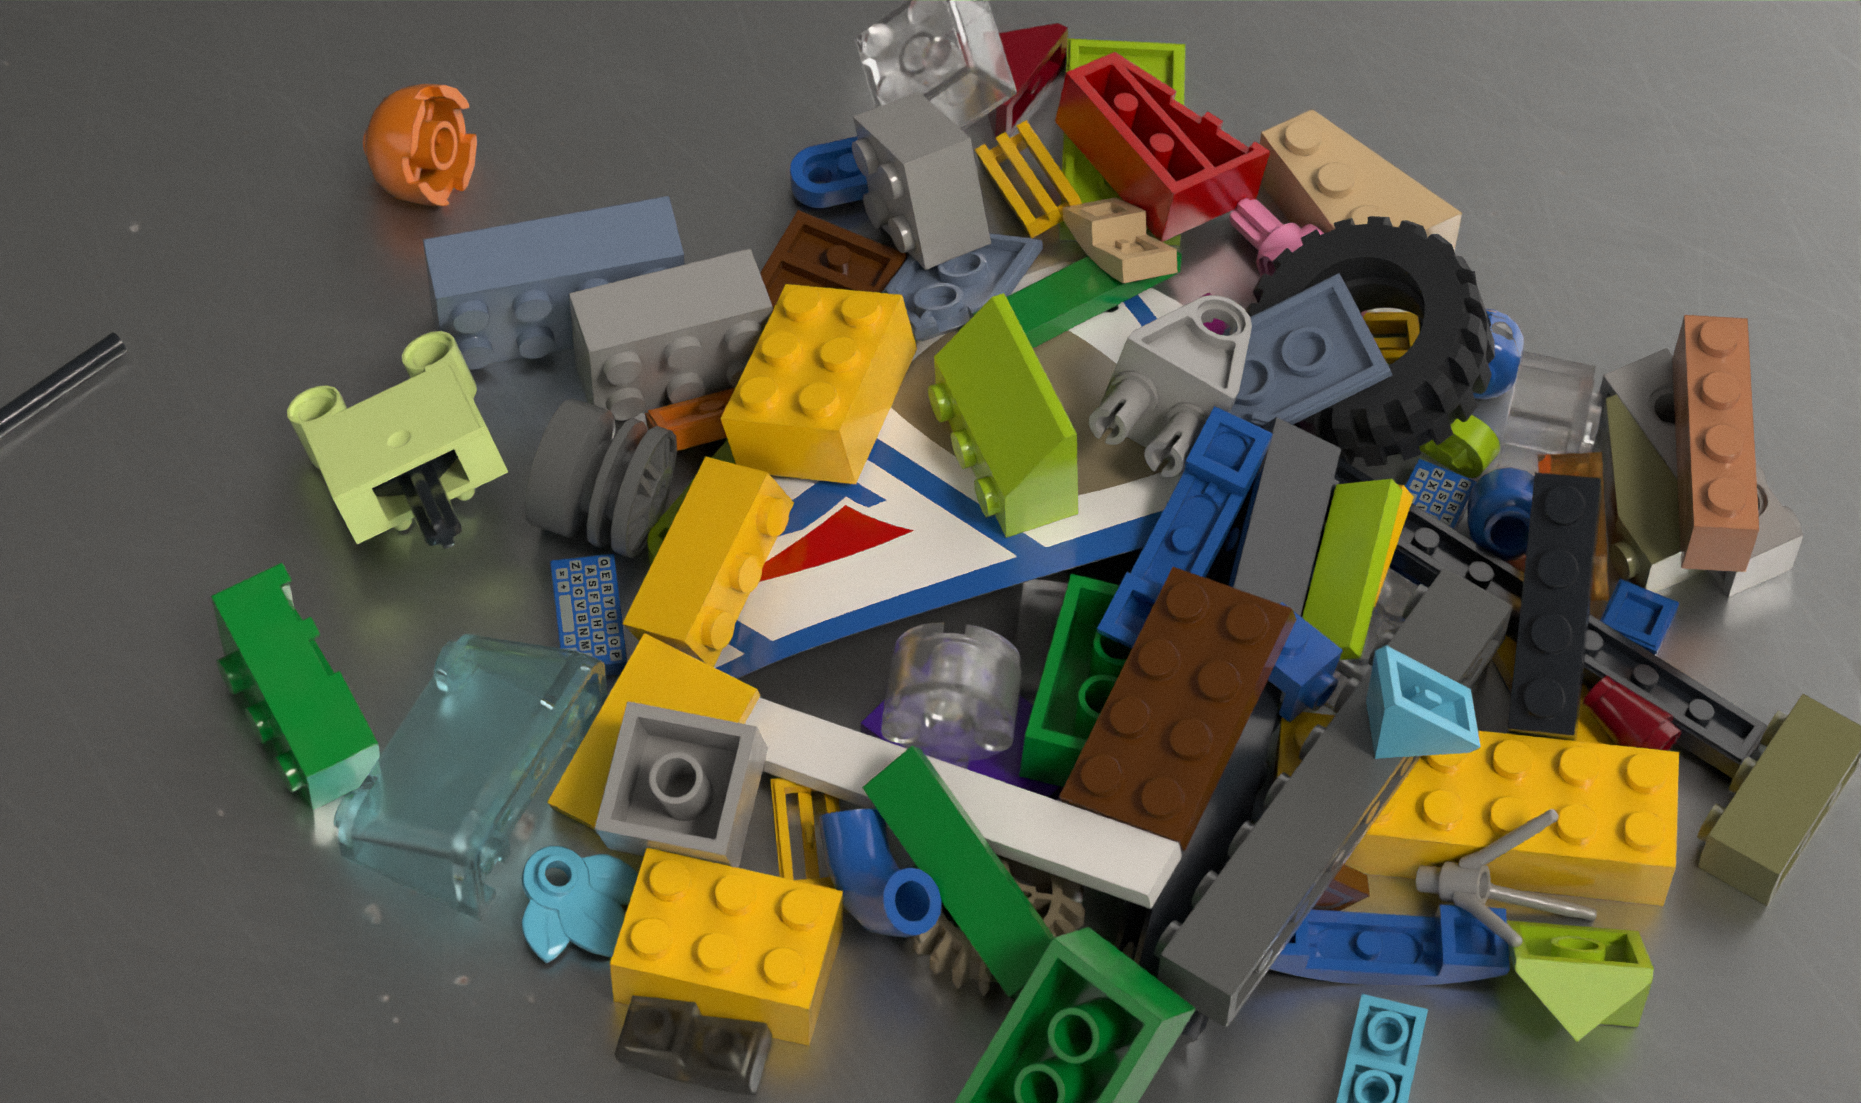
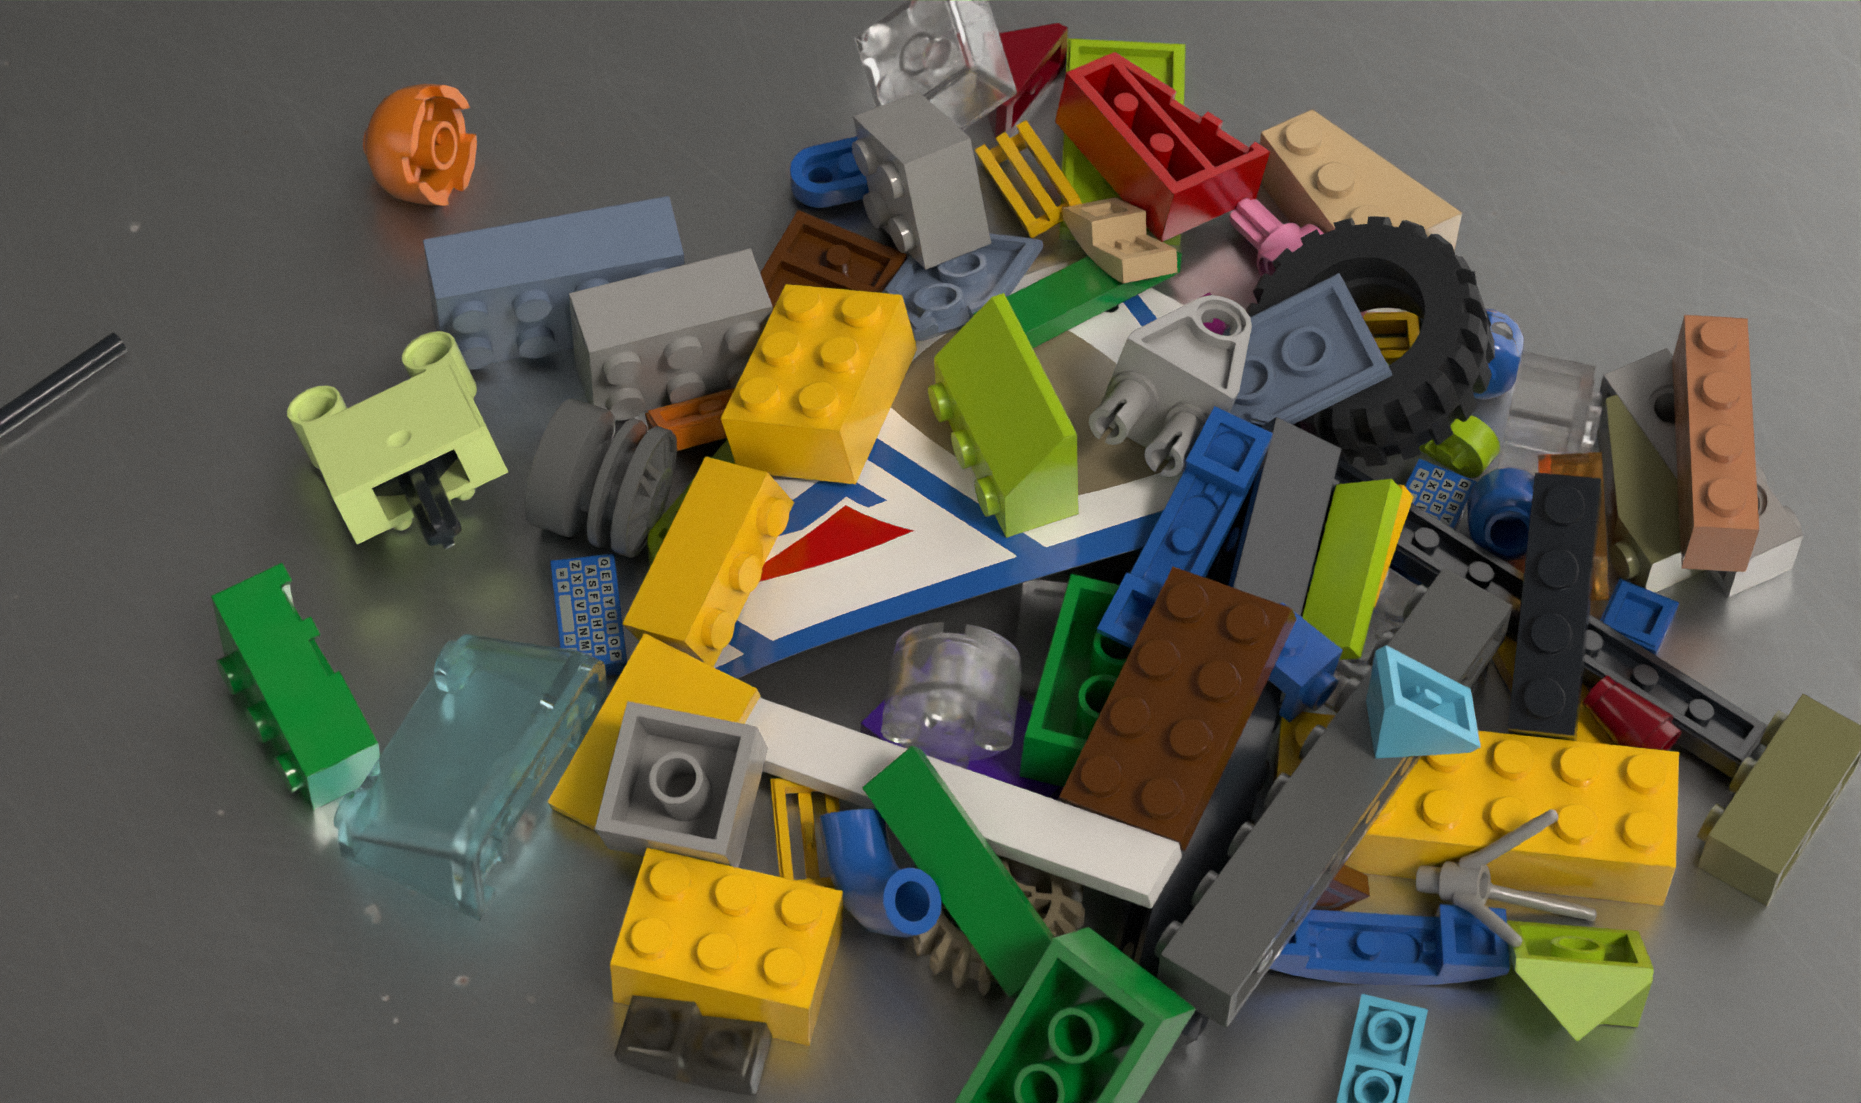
medium azure plate [521,846,638,963] -> none

